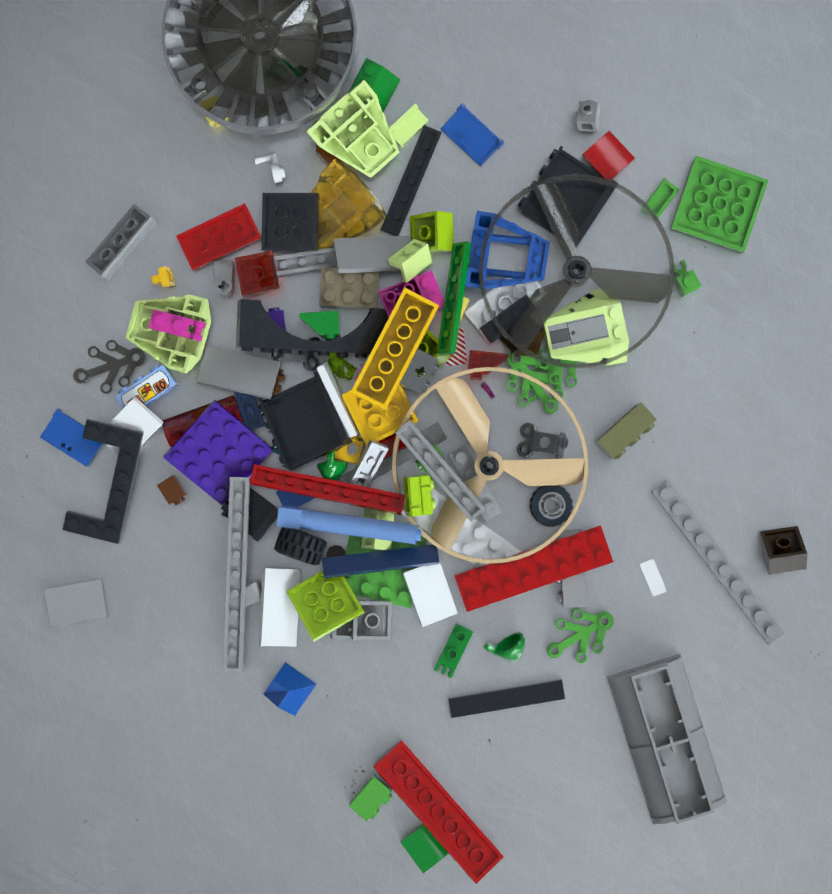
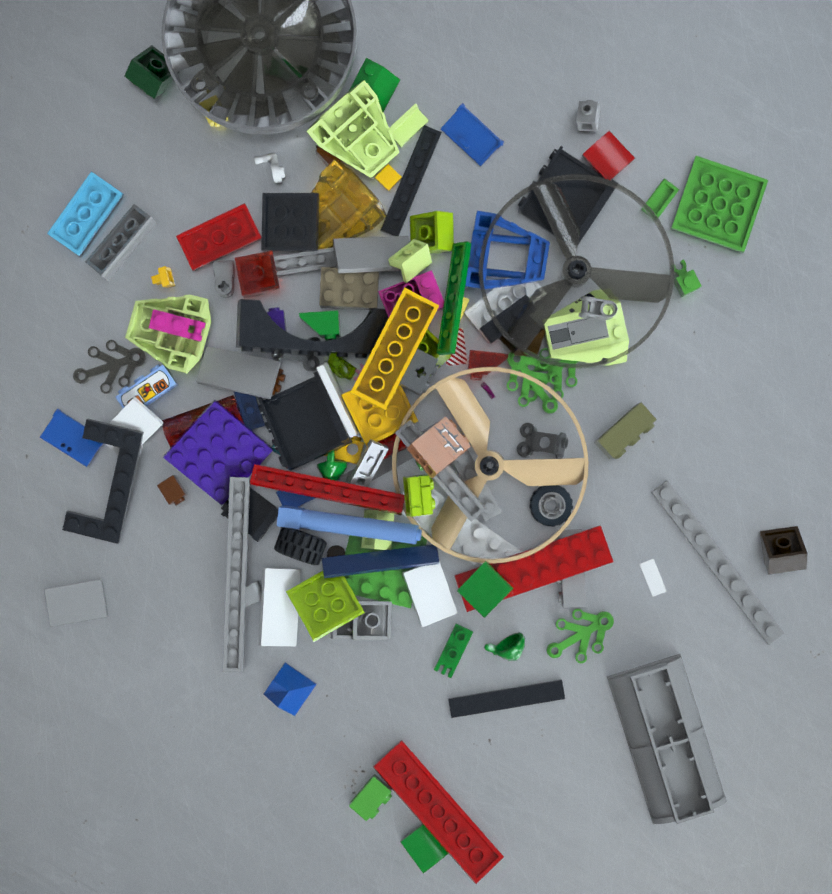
none -> medium azure plate [47,171,124,256]
none -> dark green slope [124,45,180,99]
none -> yellow tile [375,164,402,191]
none -> nougat brick [407,416,471,479]
none -> green slope [457,561,513,618]
none -> light grey piece [578,296,618,320]

